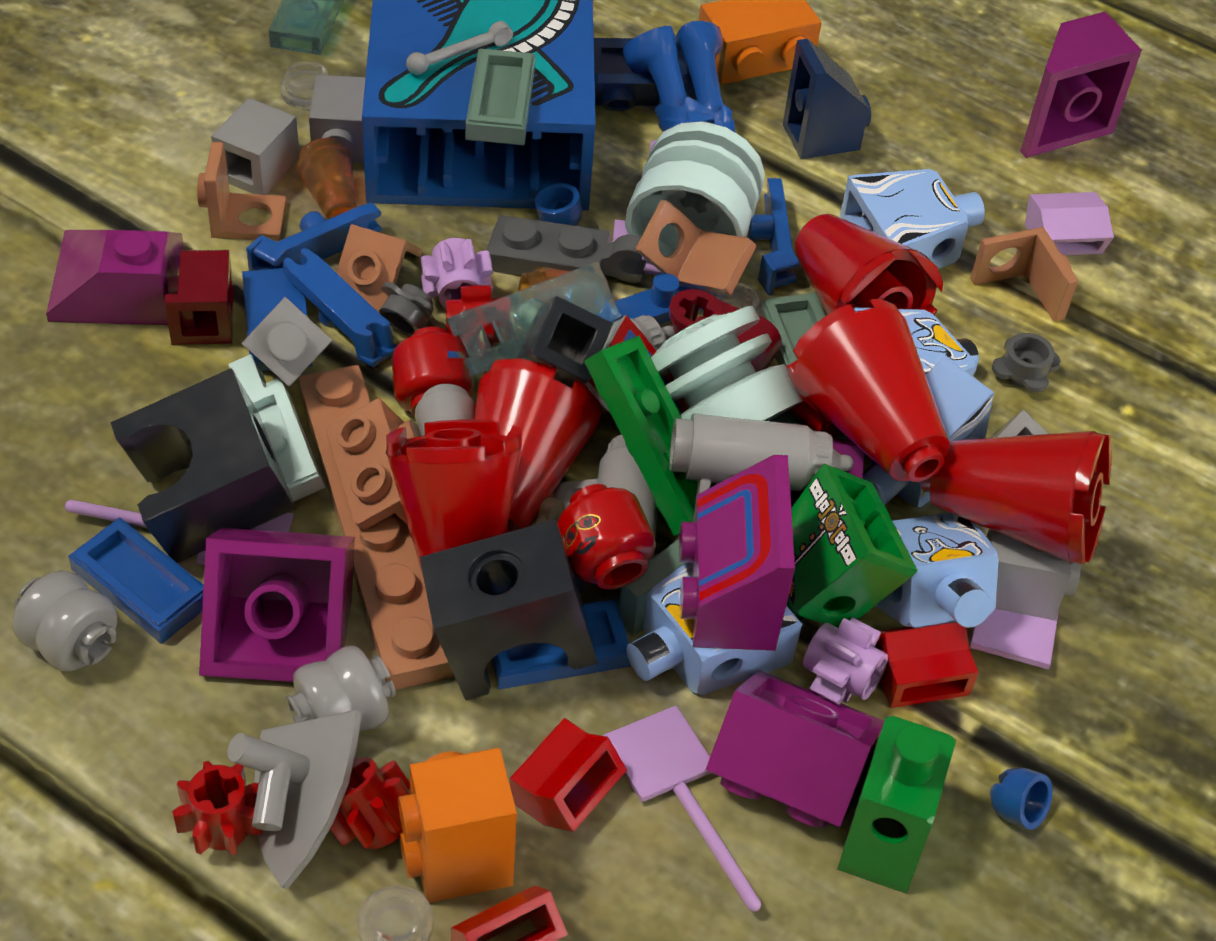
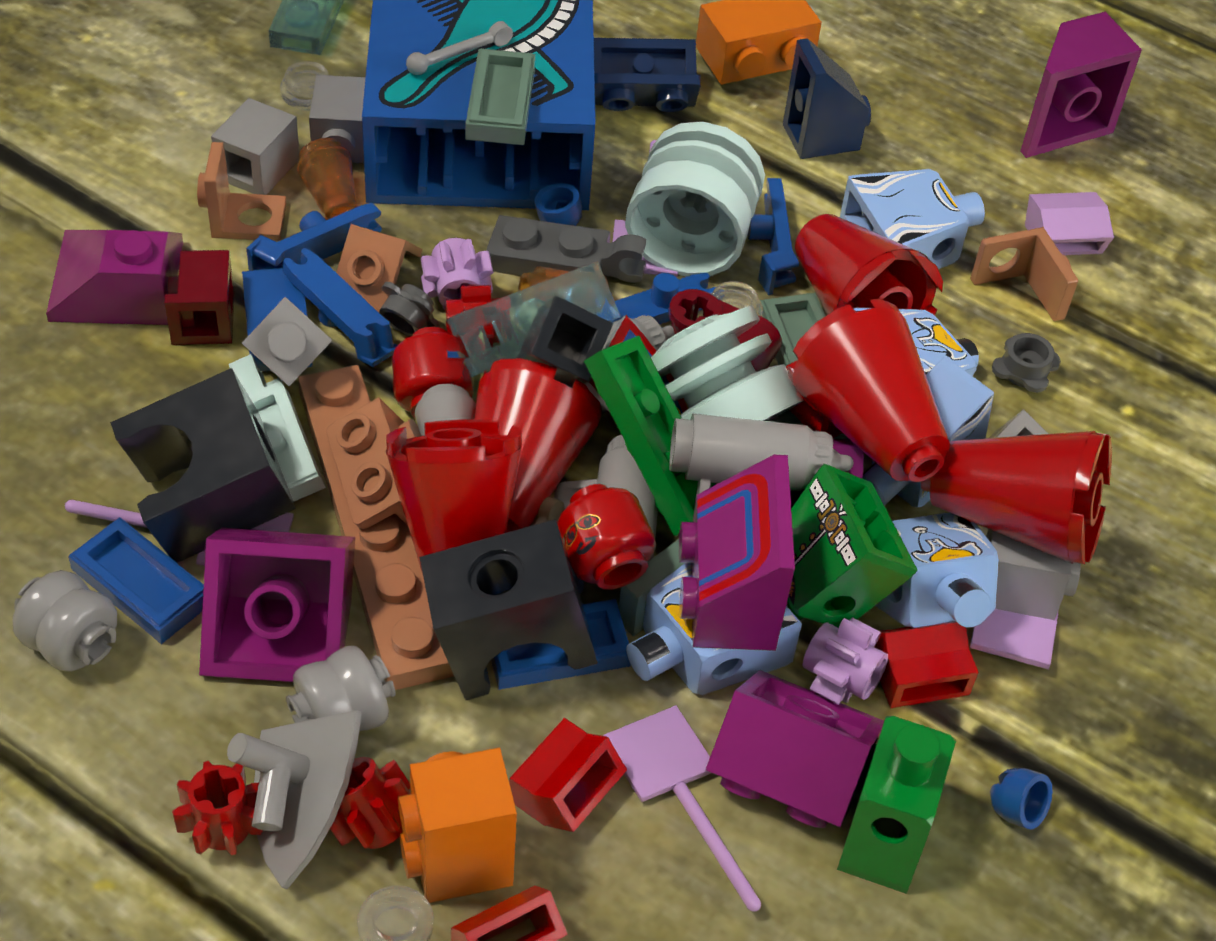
blue piece [623,21,736,133] -> none
nougat bracket [636,200,756,296] -> none

